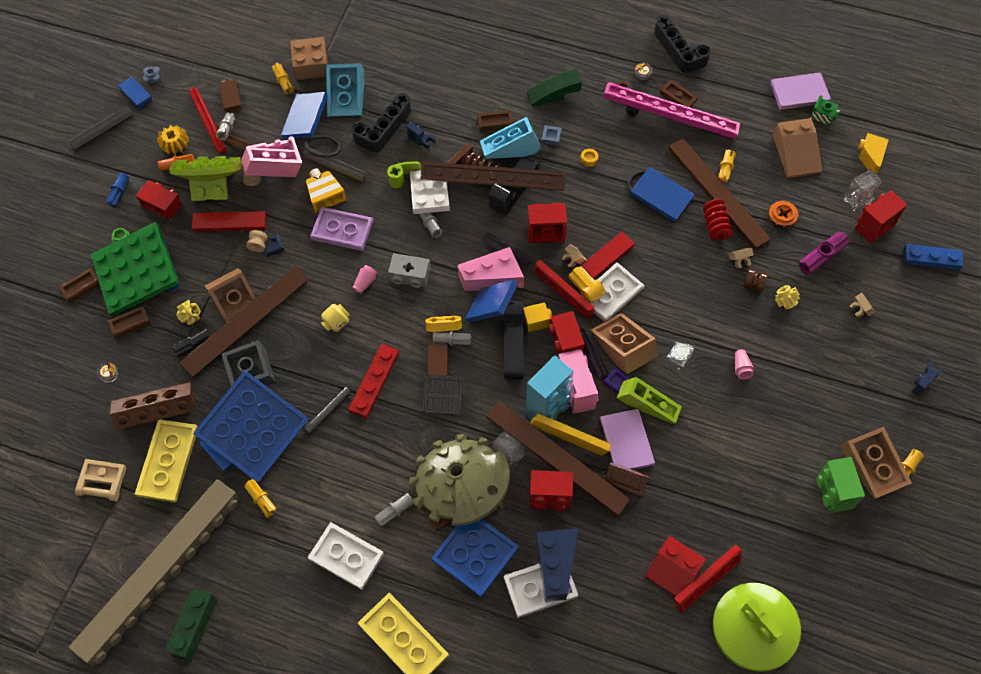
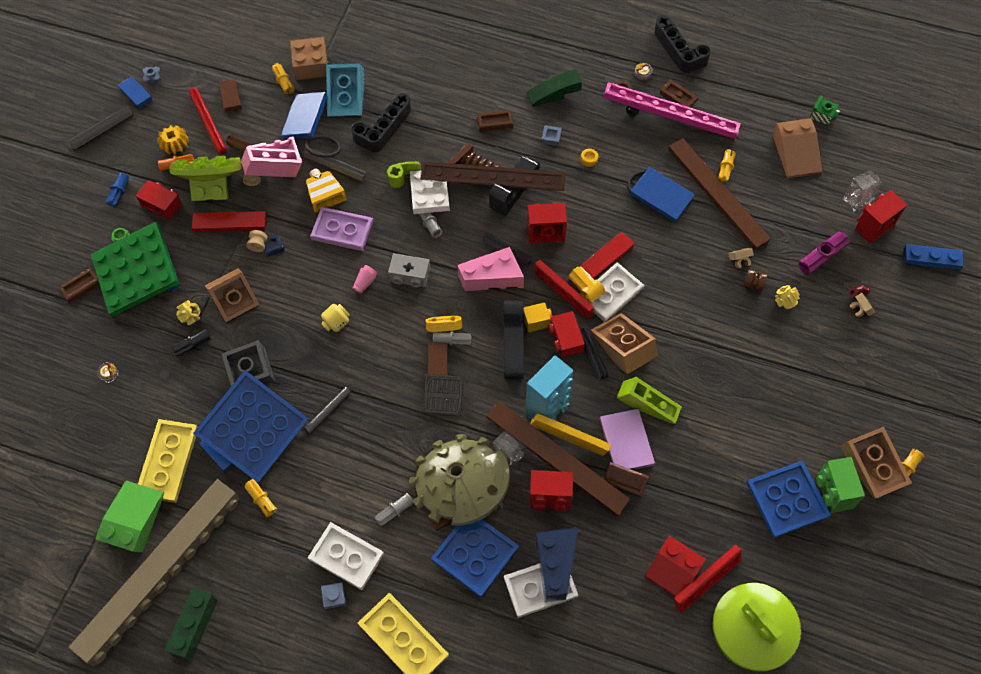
tan plate [75,459,127,501] -> none
reddish brown tile [108,306,151,339] -> none
reddish brown brick [110,382,196,430] -> none
reddish brown tile [180,266,308,378] -> none
light grey axle [216,113,235,141] -> none
red plate [348,344,399,419] -> none
dark blue plate [406,122,436,149] -> none
blue tile [465,280,518,322] -> none
medium azure slope [480,117,542,159] -> none
bright pink wedge [558,349,599,414] -> none
tan tile [562,244,587,268] -> none
dark purple tile [603,367,631,394] -> none
clear slope [667,342,695,367] -> none
red piece [703,199,733,240] -> none
bright pink cone [734,350,755,380] -> none
orange gear [768,201,798,228] -> none
lavender tile [770,72,831,110] -> none
yellow slope [858,133,889,177] -> none
dark blue plate [912,361,942,396] -> none
none -> bright green slope [95,481,164,553]
none -> sand blue plate [321,583,346,609]
none -> blue plate [746,460,831,539]
none -> dark red arm [848,284,870,298]

